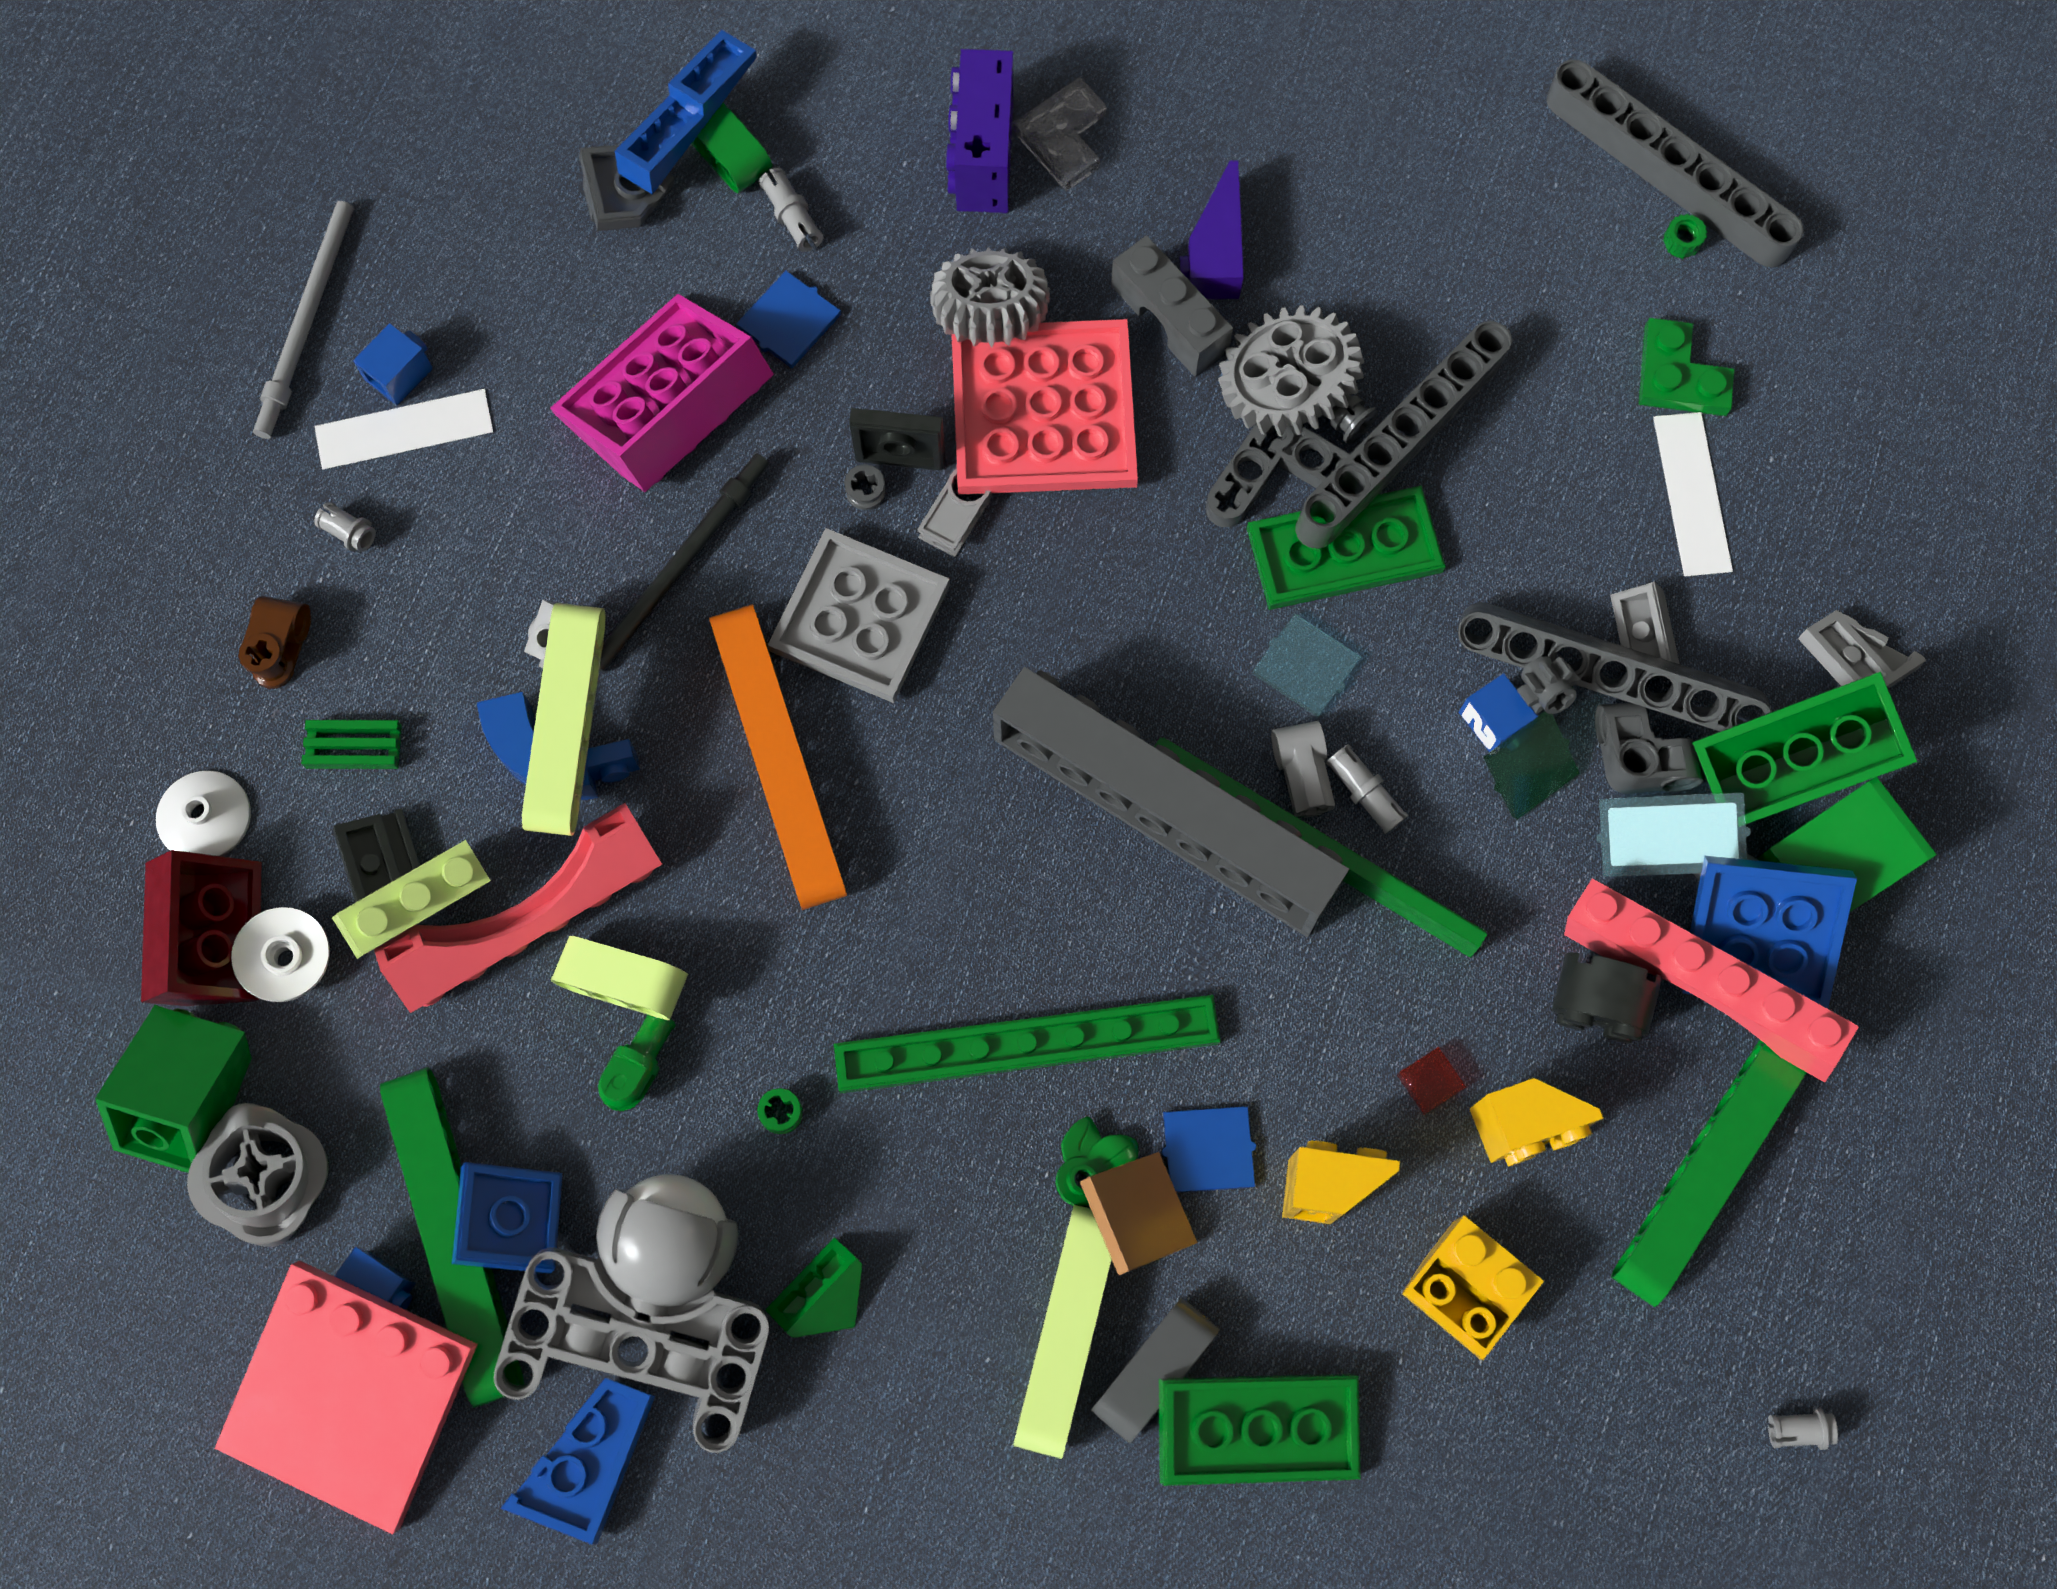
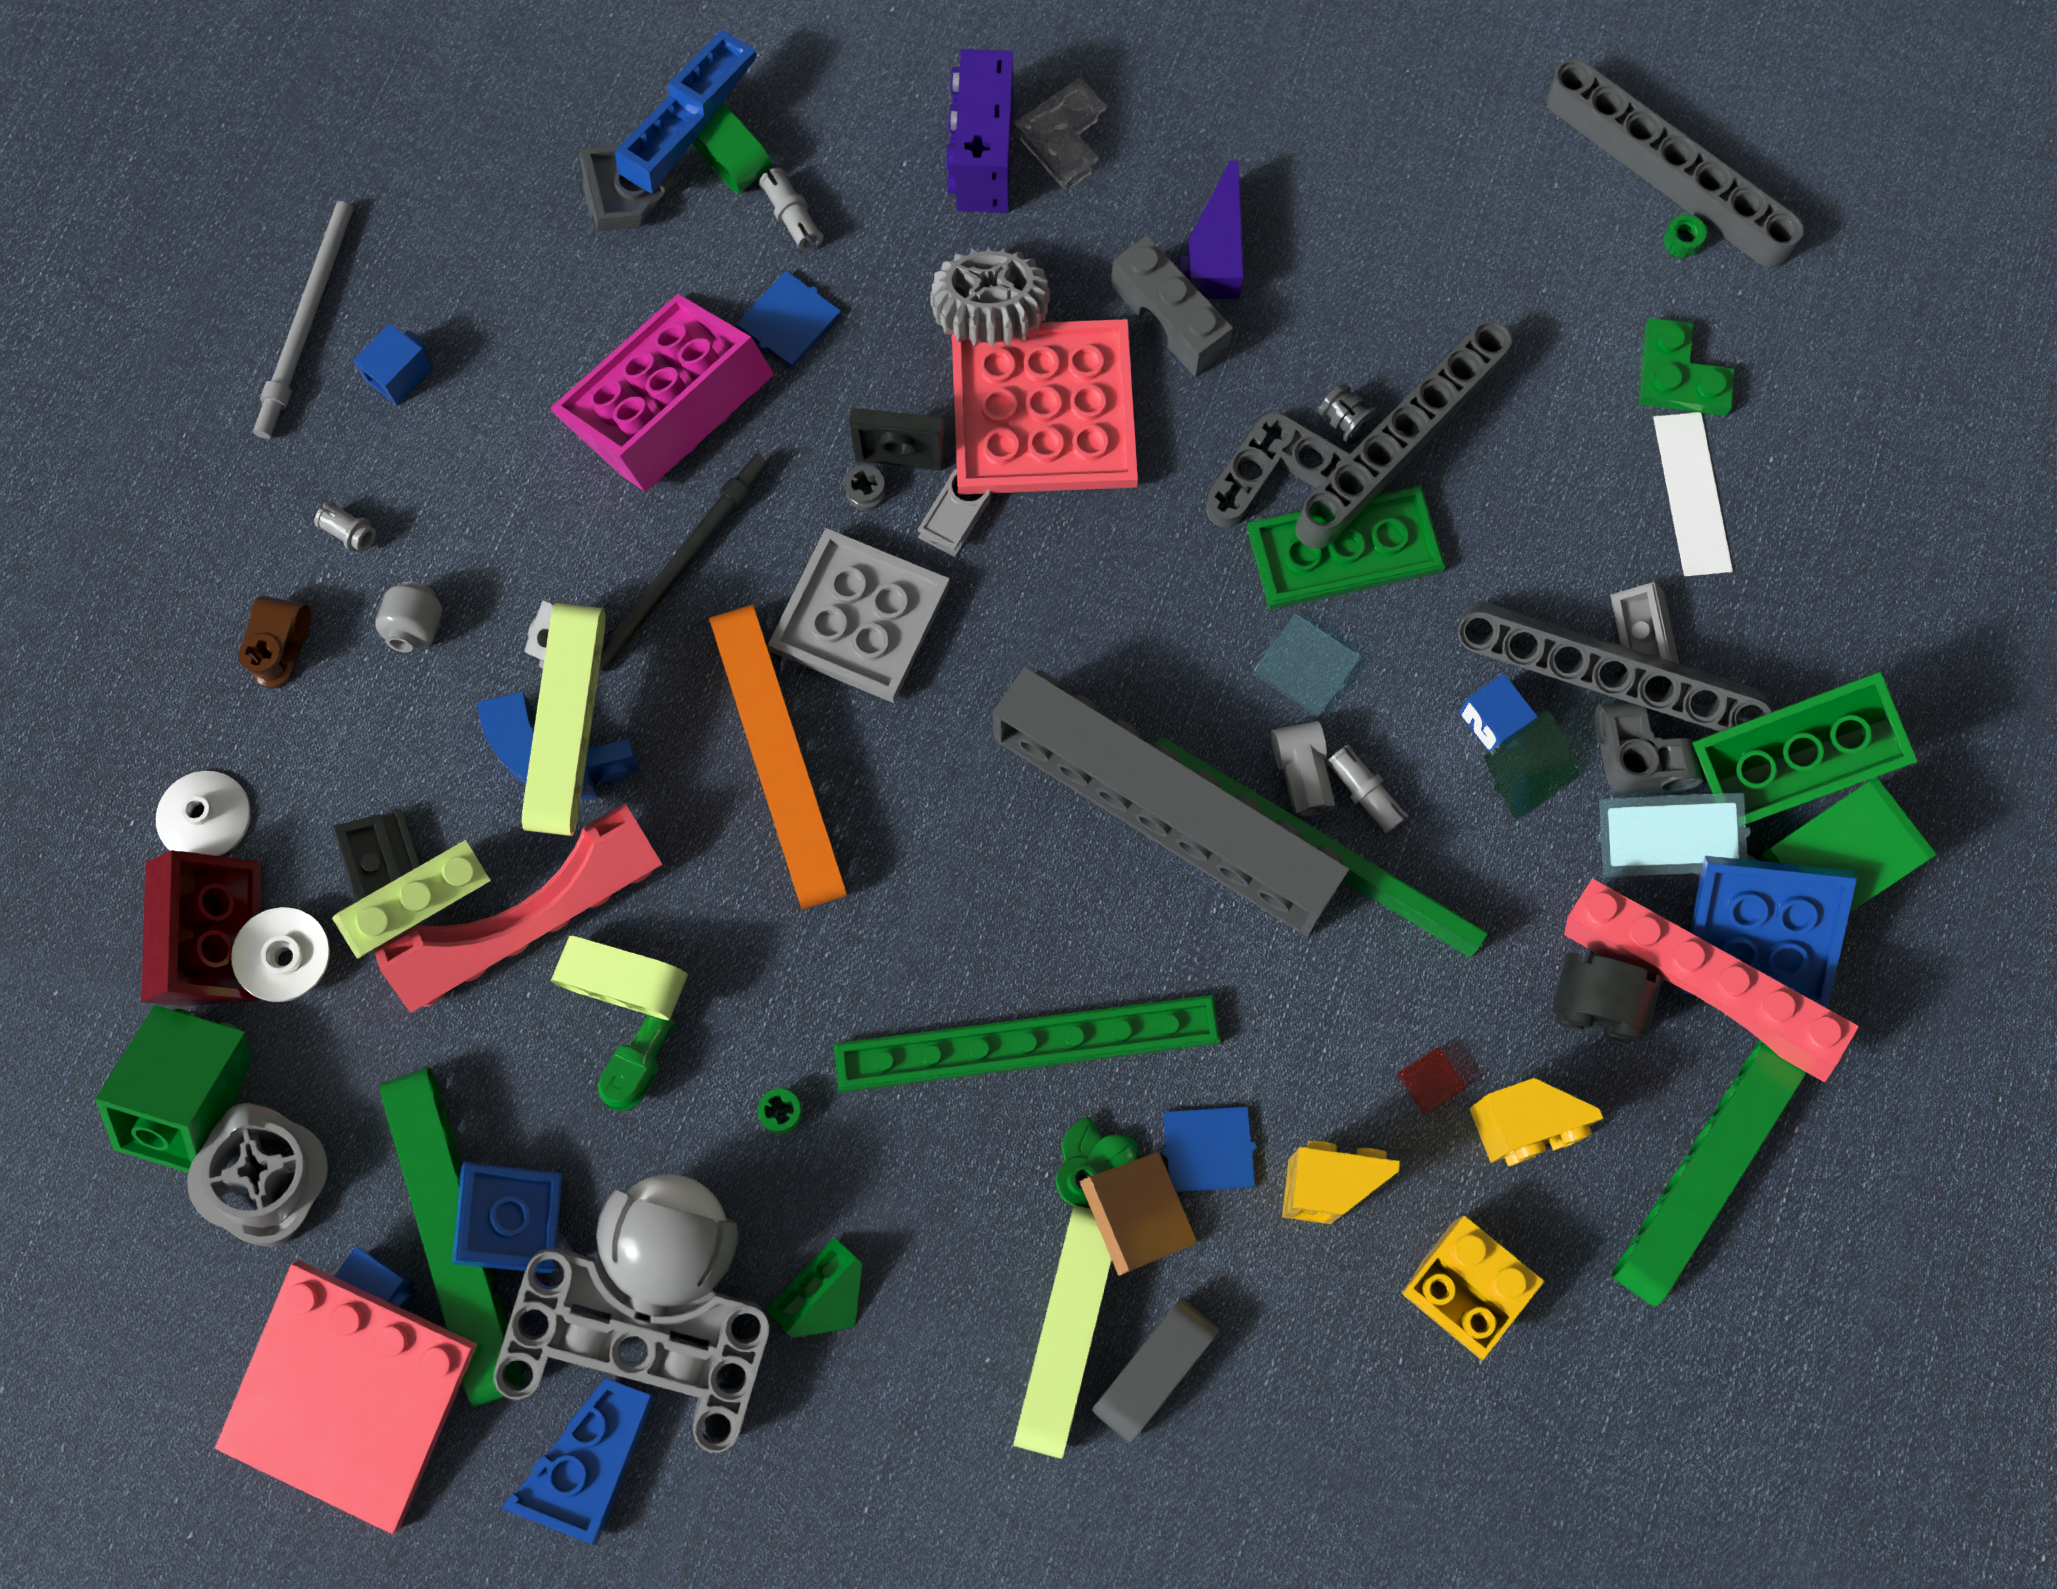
green tile [301,720,402,769] -> none
white sticker [315,389,493,470] -> none
green tile [1159,1374,1361,1486] -> none
light grey gear [1218,306,1364,437] -> none
dark grey gear [1517,656,1580,714] -> none
light grey pin [1768,1409,1838,1450] -> none
light grey wing [1798,610,1926,689] -> none
none -> light grey head [375,581,443,652]

